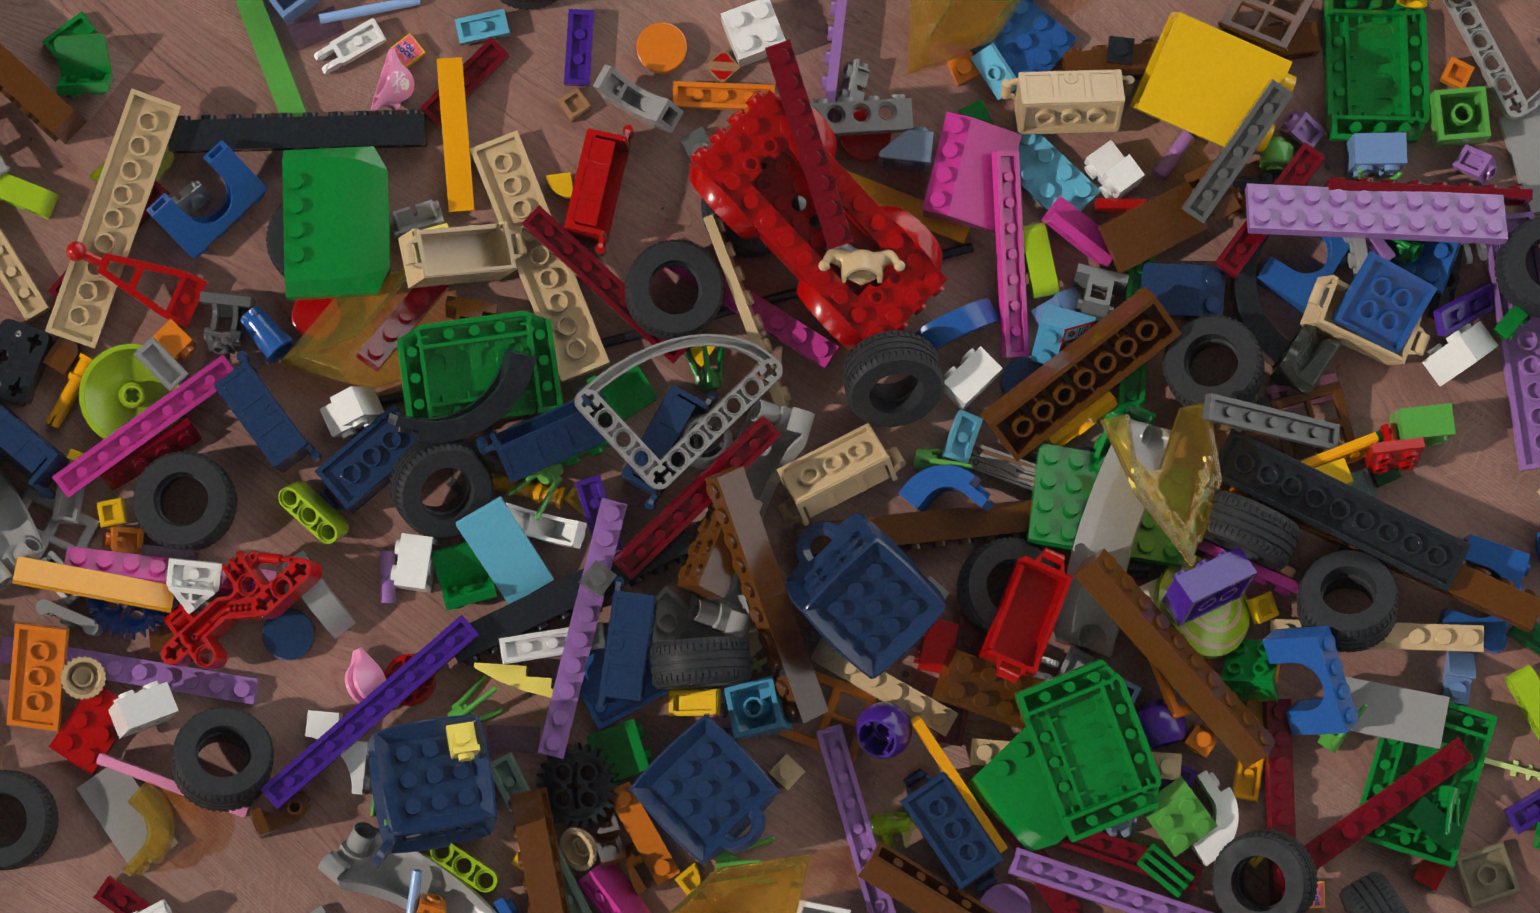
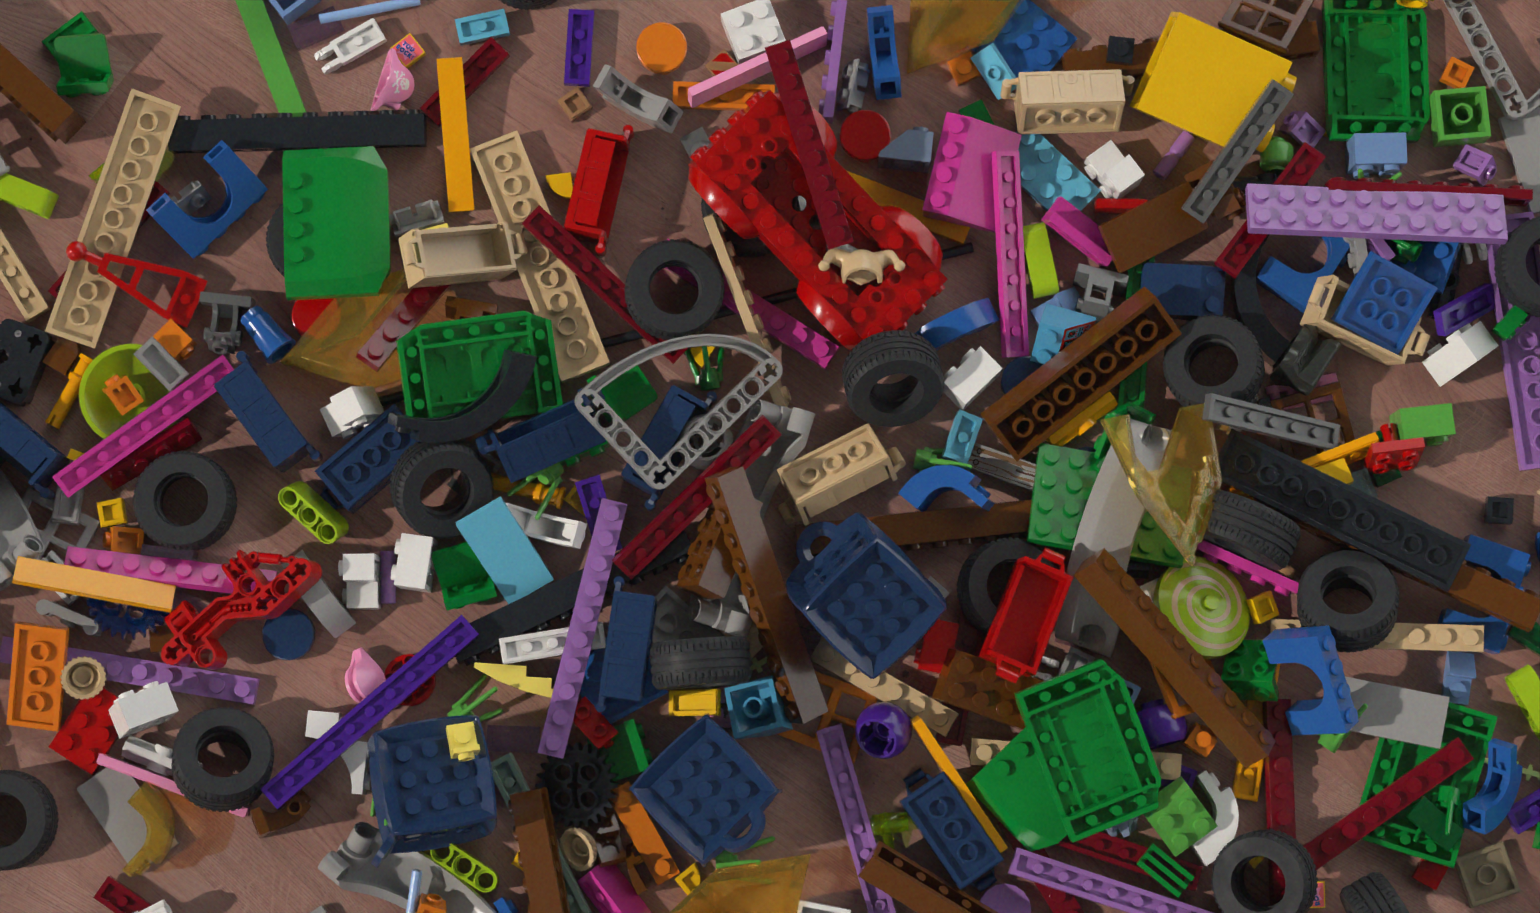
white slope [166,558,223,614] -> none
flat silver brick [579,560,617,598] -> none
tan plate [769,753,806,790] -> none
light grey brick [811,94,913,136] -> none
dark purple brick [1162,547,1257,627] -> none
none -> orange bracket [102,374,144,416]
none -> white piece [121,735,203,776]
none -> white brick [338,553,381,610]
none -> red hinge [573,697,618,750]
none -> bright pink tile [688,26,827,108]
none -> blue arch [867,5,902,100]
none -> blue arch [1463,738,1523,835]
none -> black plate [1484,496,1514,525]

